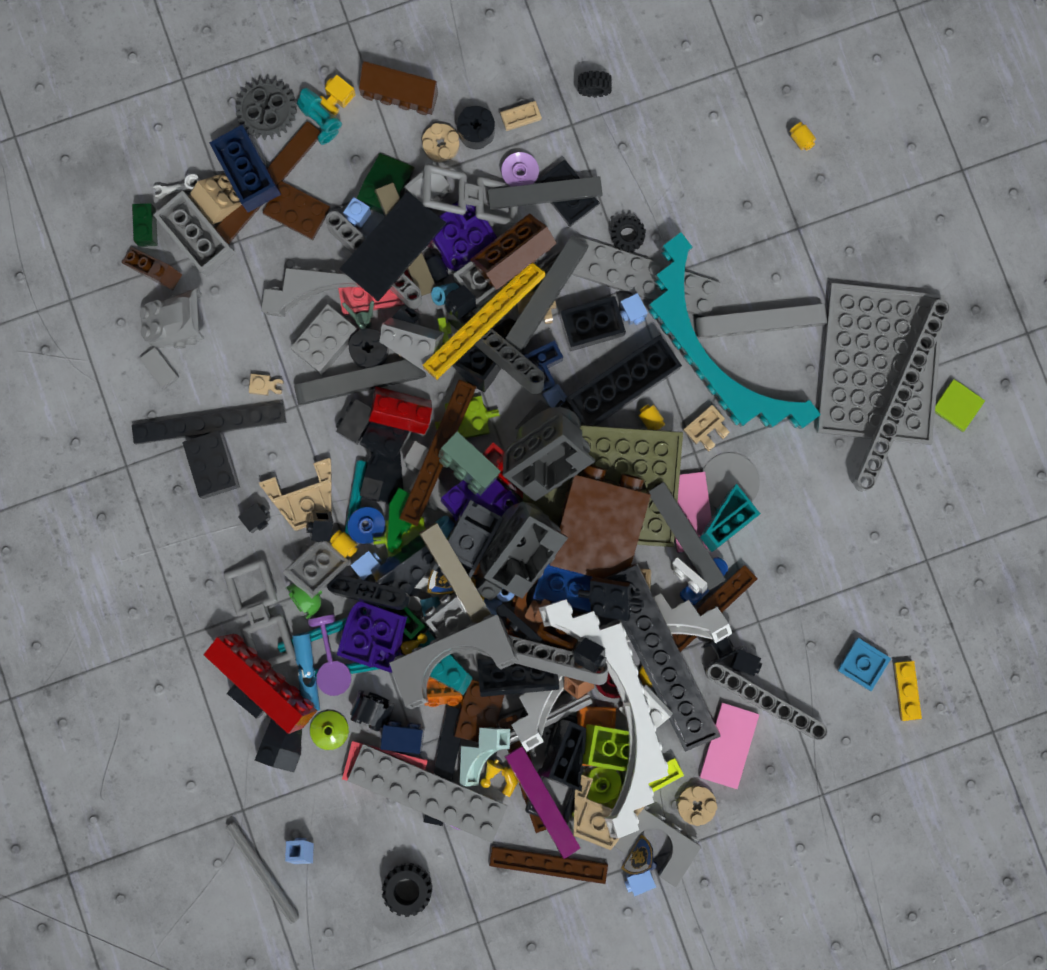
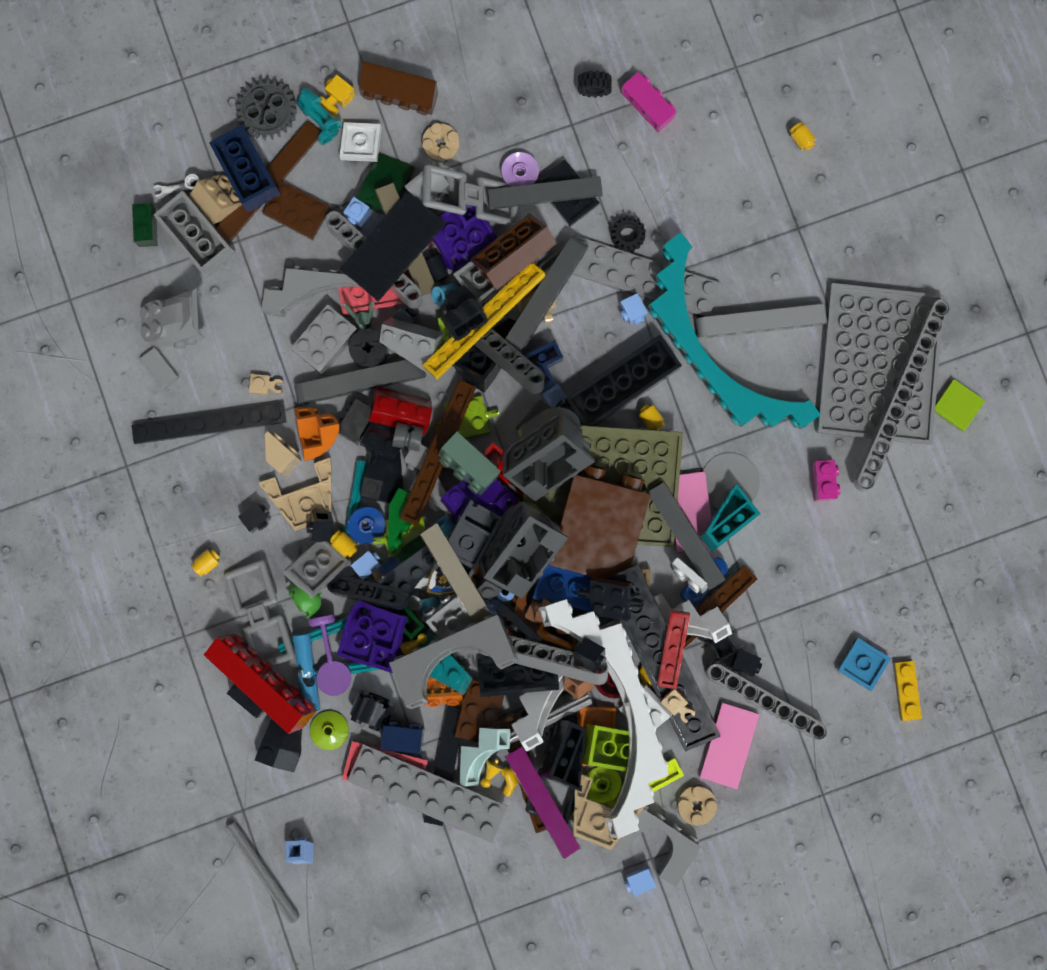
reddish brown slope [122,247,182,291] -> none
black brick [182,431,240,499] -> none
black tyre [382,863,433,917] -> none
black brick [457,106,495,150] -> none
reddish brown tile [489,846,608,884] -> none
tan plate [500,101,542,131] -> none
black brick [559,296,626,352] -> none
shield [621,834,657,875] -> none
tan plate [683,405,730,452] -> none
none -> yellow brick [191,548,221,577]
none -> tan slope [265,431,301,478]
none -> orange brick [294,408,339,461]
none -> white plate [339,122,382,162]
none -> dark grey wheel [392,422,424,452]
none -> black brick [441,298,488,341]
none -> dark pink brick [621,72,676,133]
none -> red tile [657,609,690,689]
none -> tan plate [660,689,695,723]
none -> dark pink brick [811,460,840,501]

